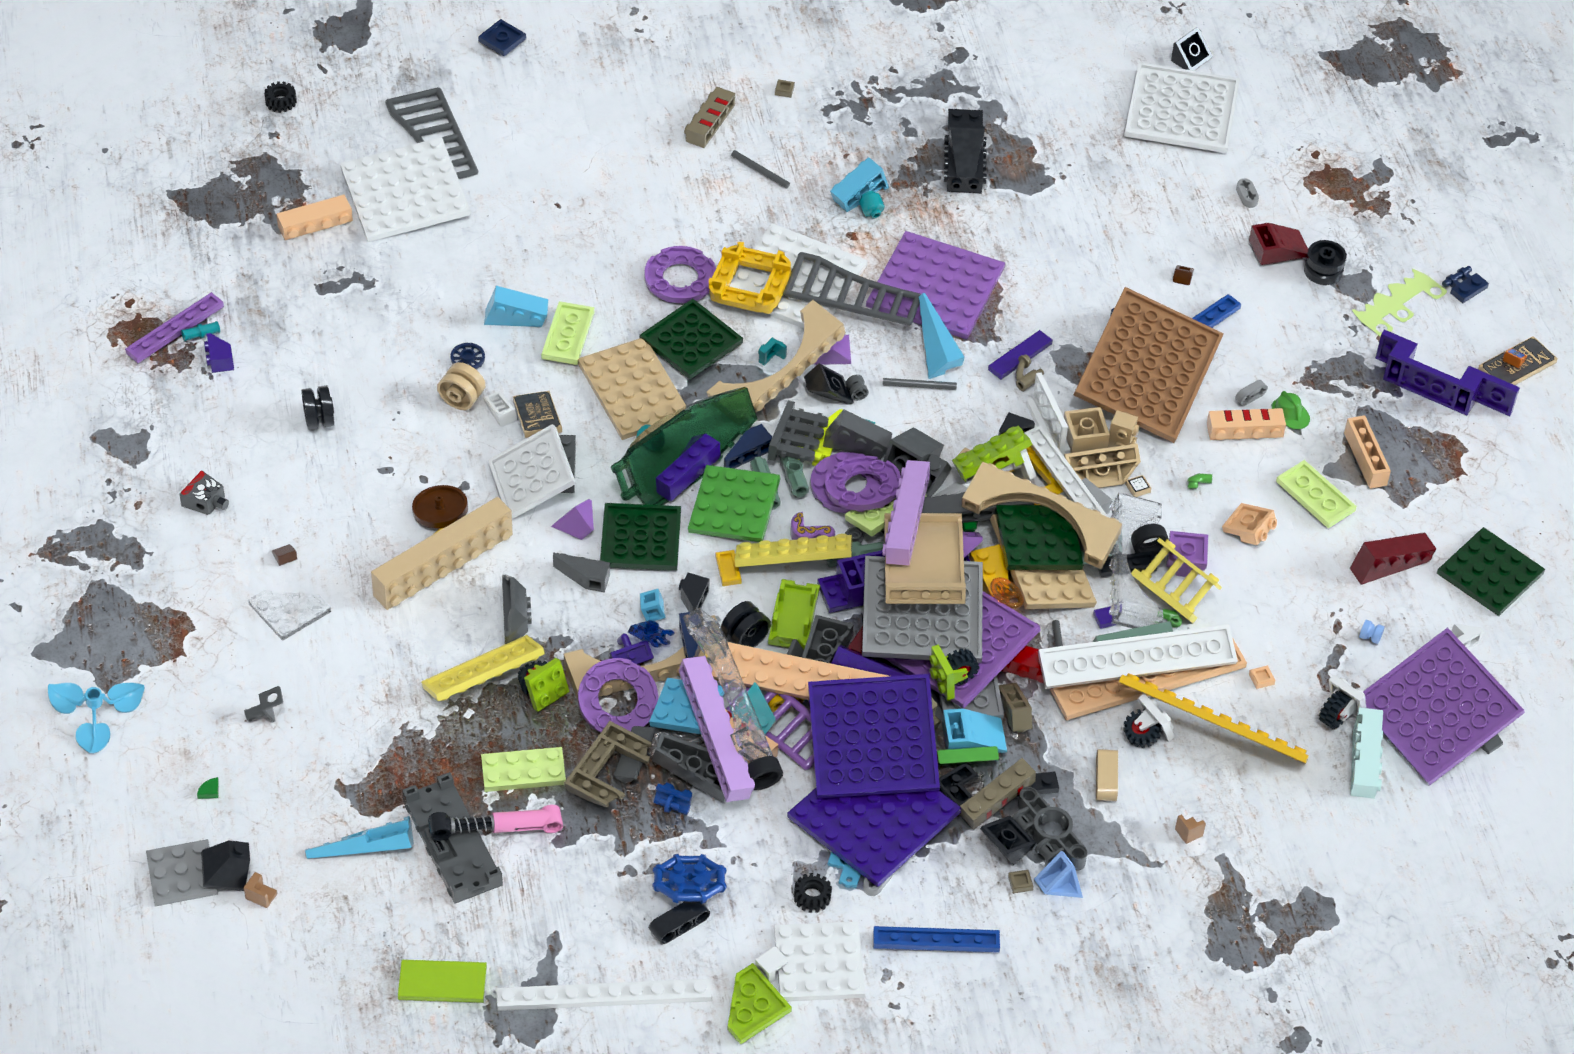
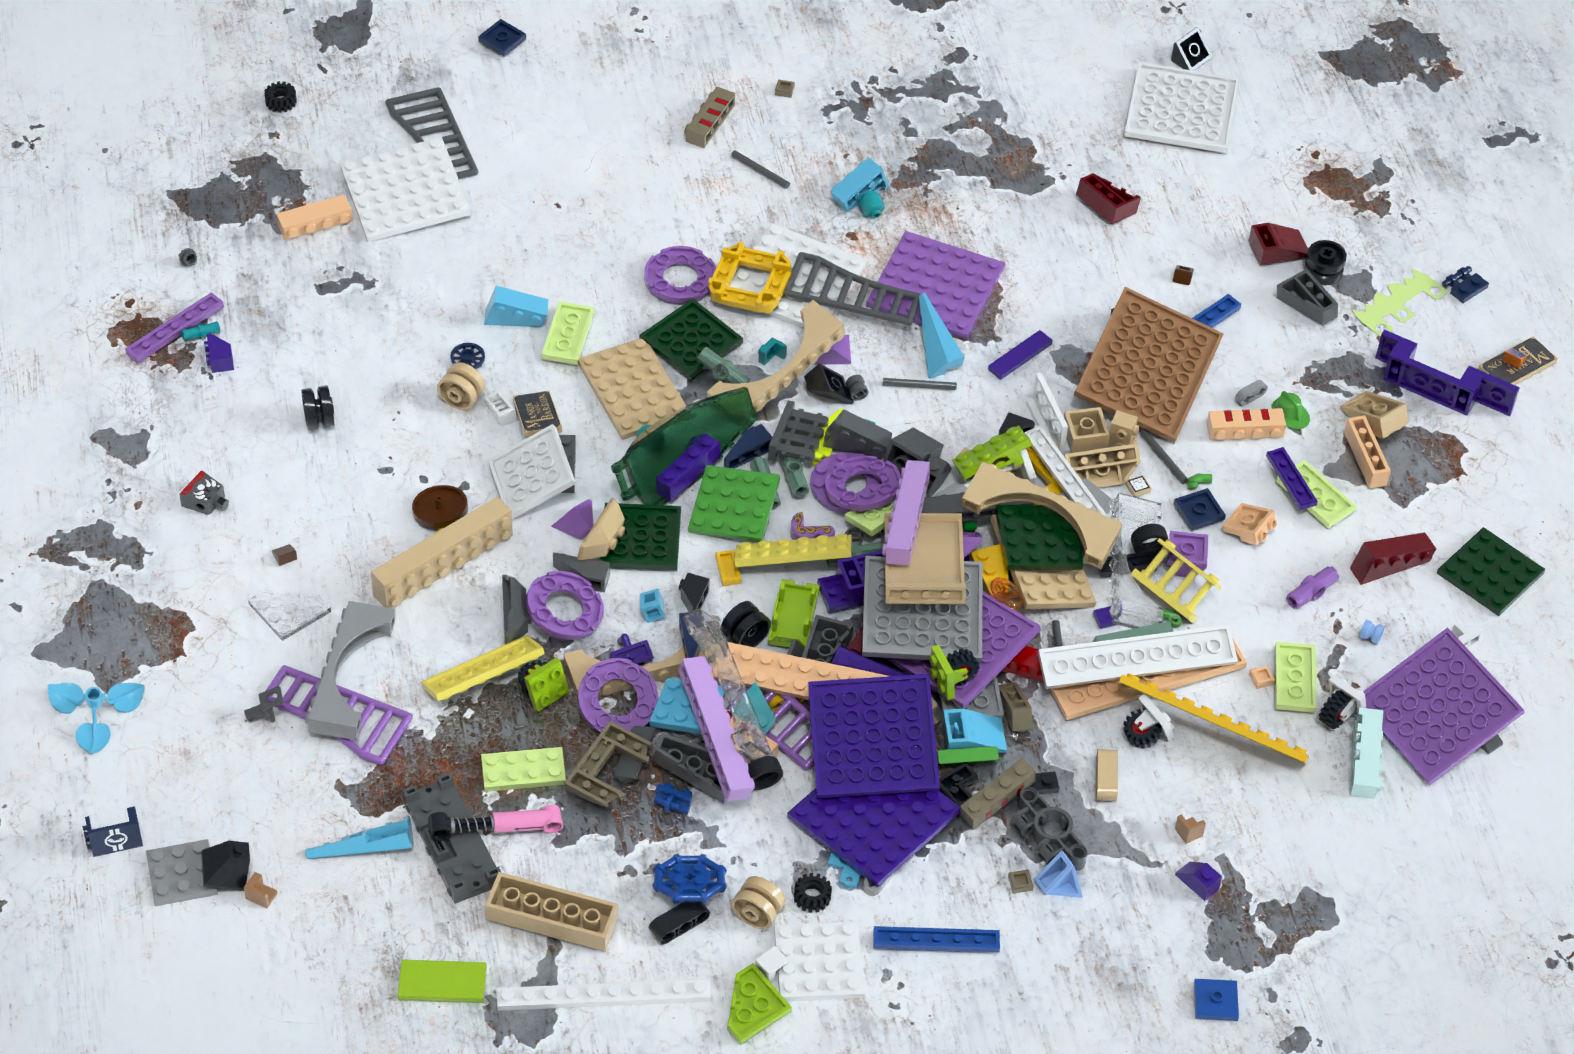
green tile [197,777,219,799] -> none
clear blue plate [628,620,675,648] -> none
black wedge [944,109,987,194] -> none
black slope [980,816,1036,865] -> none
dark tan plant [1016,354,1044,391] -> none
light grey beam [1236,178,1259,208] -> none
none -> dark blue panel [82,806,143,857]
none -> dark grey plate [178,248,197,266]
none -> medium lavender bar [266,665,413,766]
none -> light grey arch [305,601,395,740]
none -> tan brick [485,872,619,952]
none -> medium lavender plate [526,571,604,640]
none -> tan wedge [577,498,625,561]
none -> sand green piece [697,347,751,384]
none -> tan wheel [731,876,785,929]
none -> dark red wedge [1076,173,1141,224]
none -> dark grey bar [1140,429,1188,484]
none -> dark blue plate [1174,488,1226,531]
none -> dark purple slope [1175,861,1222,901]
none -> blue plate [1194,979,1239,1021]
none -> dark purple tile [1266,447,1318,510]
none -> yellowish green plate [1275,642,1316,713]
none -> dark grey wedge [1277,269,1338,325]
none -> medium lavender piece [1286,566,1339,609]
none -> tan slope [1340,391,1409,438]

